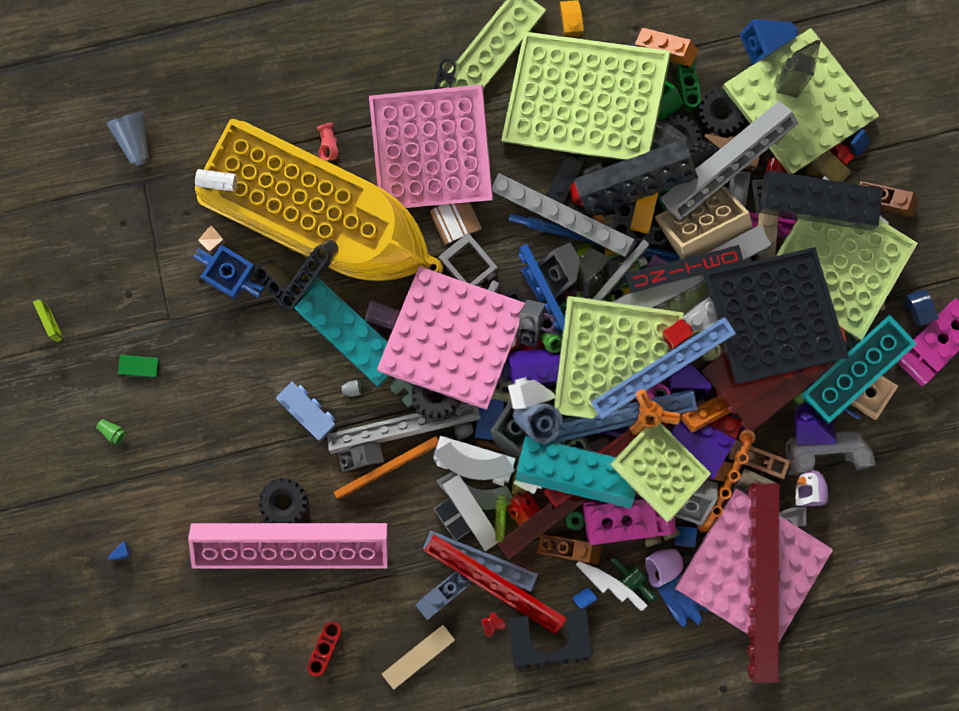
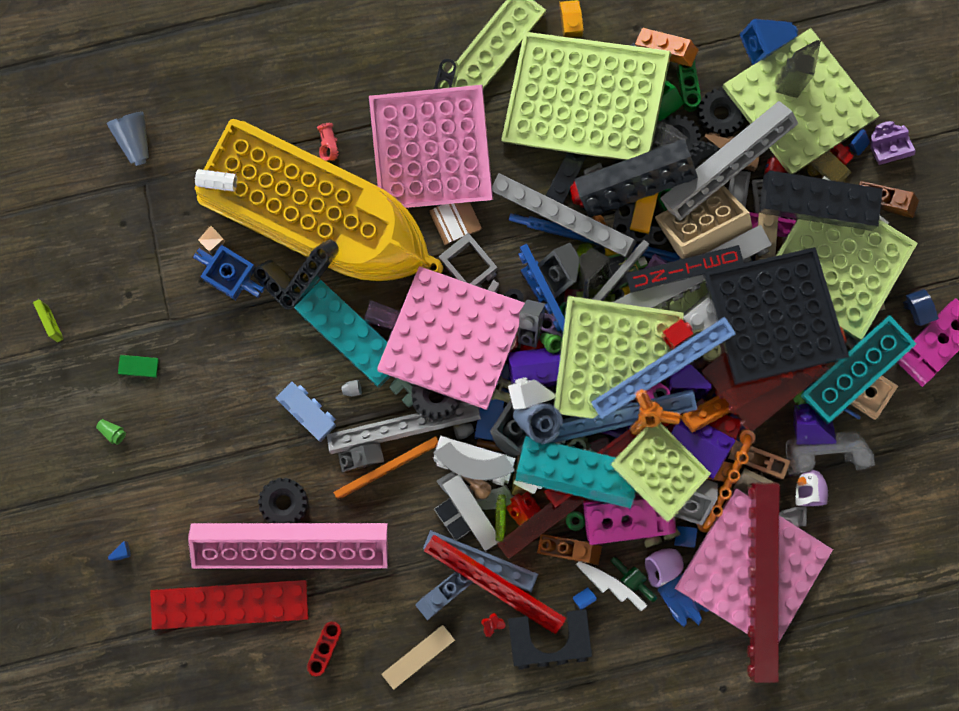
none -> red plate [150,580,309,629]
none -> medium nougat piece [461,476,491,499]
none -> medium lavender slope [871,122,915,165]

